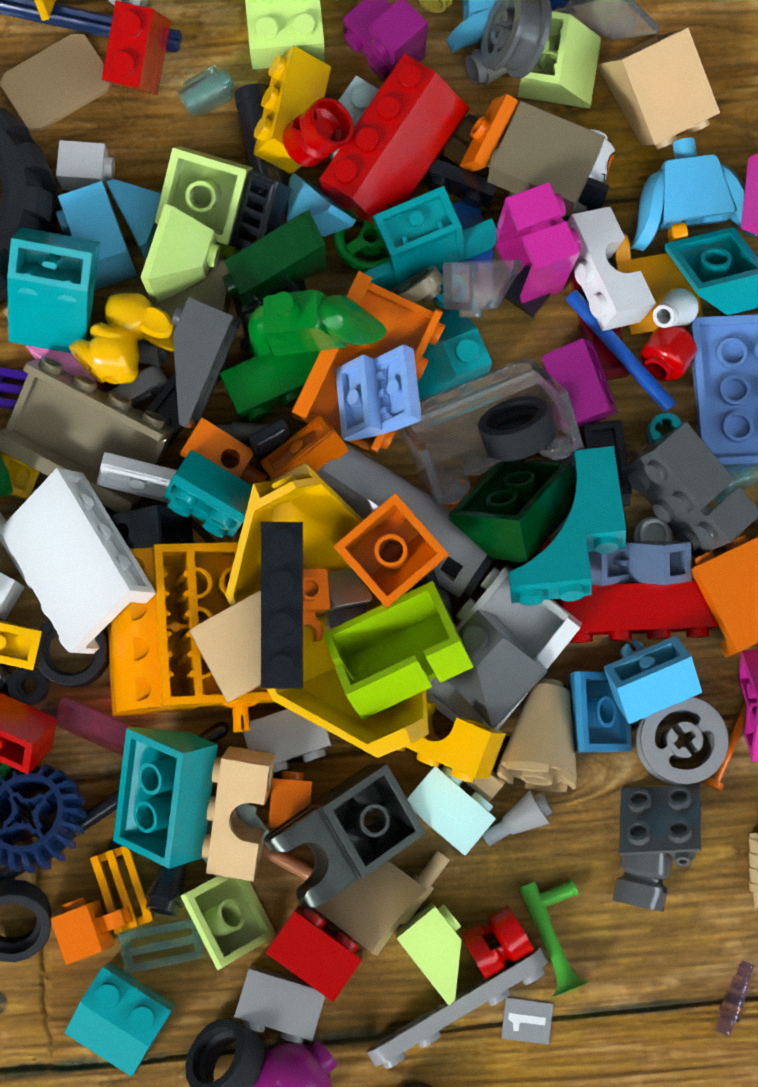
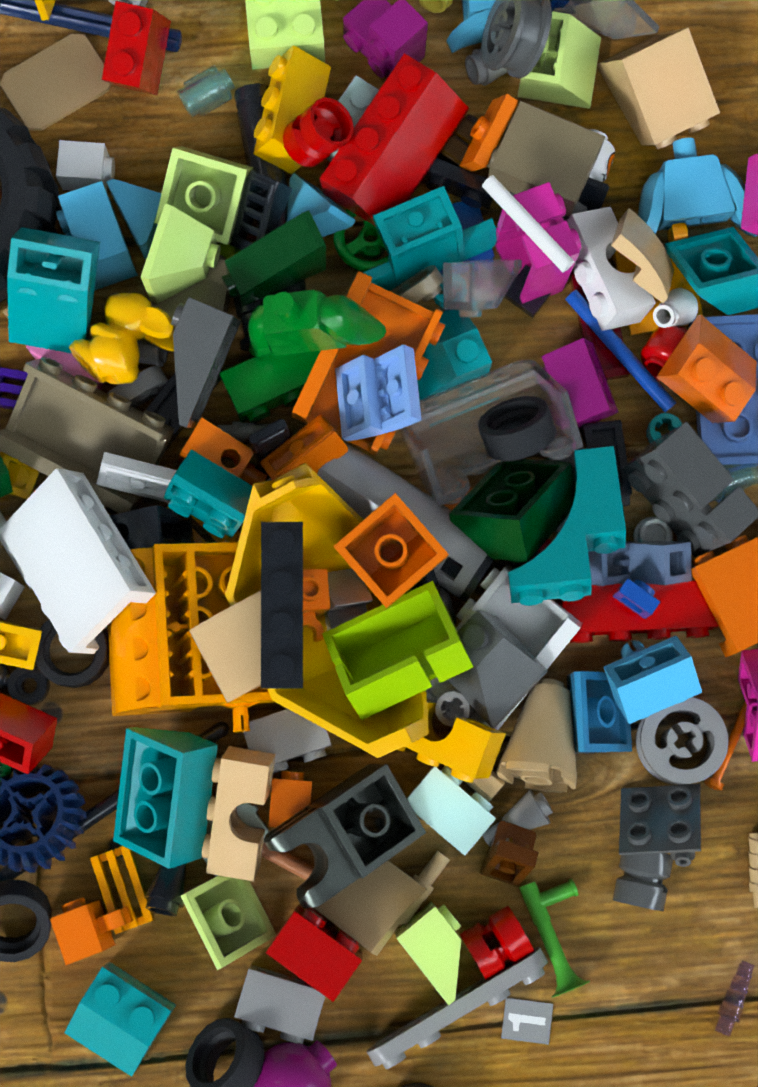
clear pink slope [57,697,132,756] -> none
clear light blue tile [118,918,205,974] -> none
none -> light grey bush [435,690,474,727]
none -> reddish brown slope [480,821,539,886]
none -> white piece [482,175,575,273]
none -> tan slope [611,208,674,303]
none -> blue plate [613,579,660,619]
none -> orange slope [657,315,757,423]

